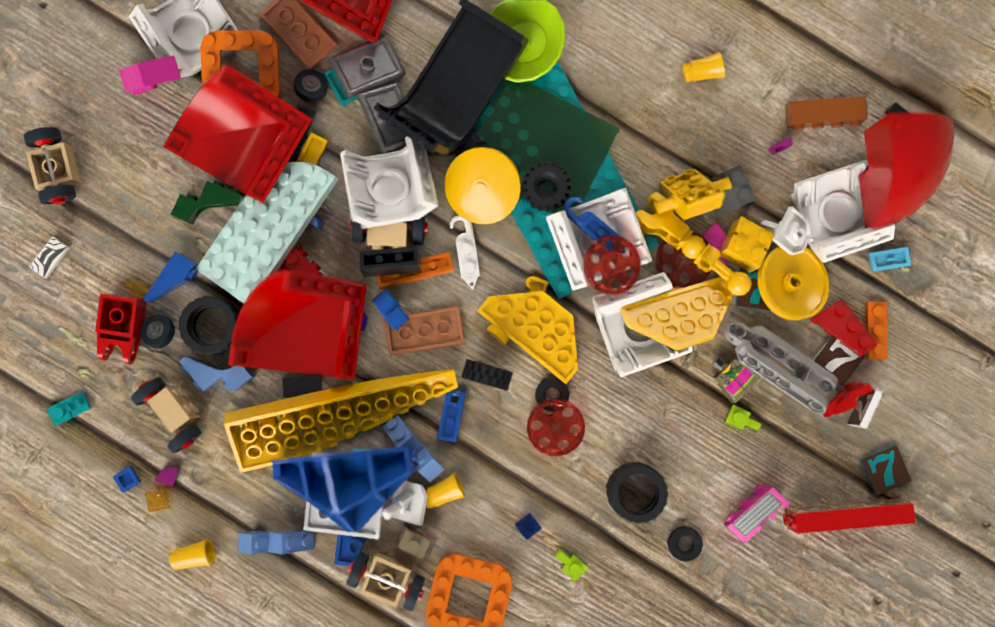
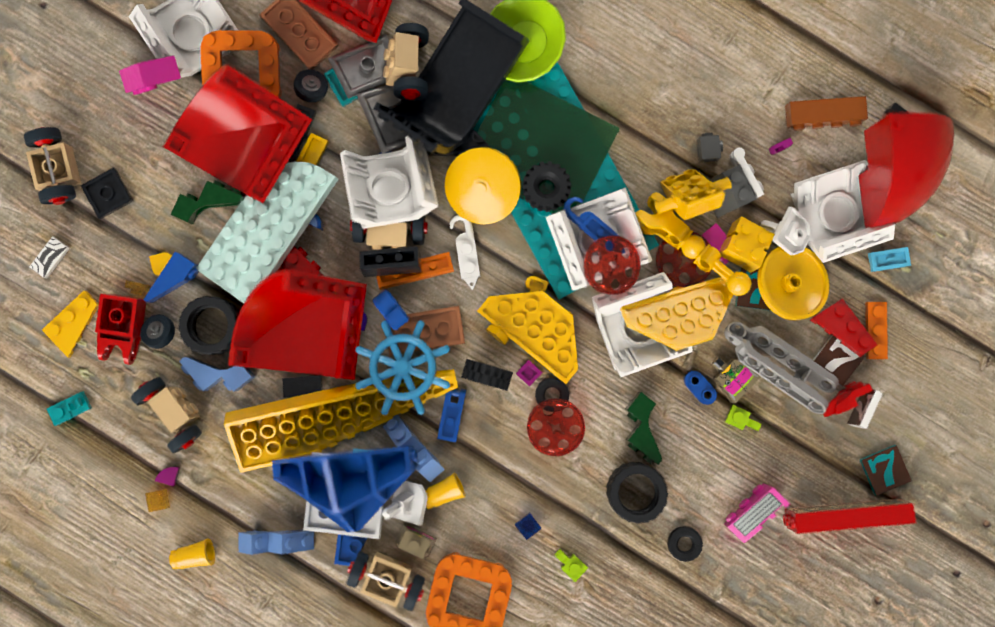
blue plate [113,465,142,493] -> none
yellow plant [682,52,725,82] -> none
none -> yellow wing [42,290,99,358]
none -> black tile [80,167,134,219]
none -> yellow tile [149,252,172,276]
none -> dark azure piece [355,320,450,415]
none -> brick [383,23,429,101]
none -> magenta tile [516,360,543,387]
none -> dark green arch [625,392,662,465]
none -> blue plate [684,371,717,405]
none -> dark grey brick [697,133,723,163]
none -> white plate [730,148,764,199]

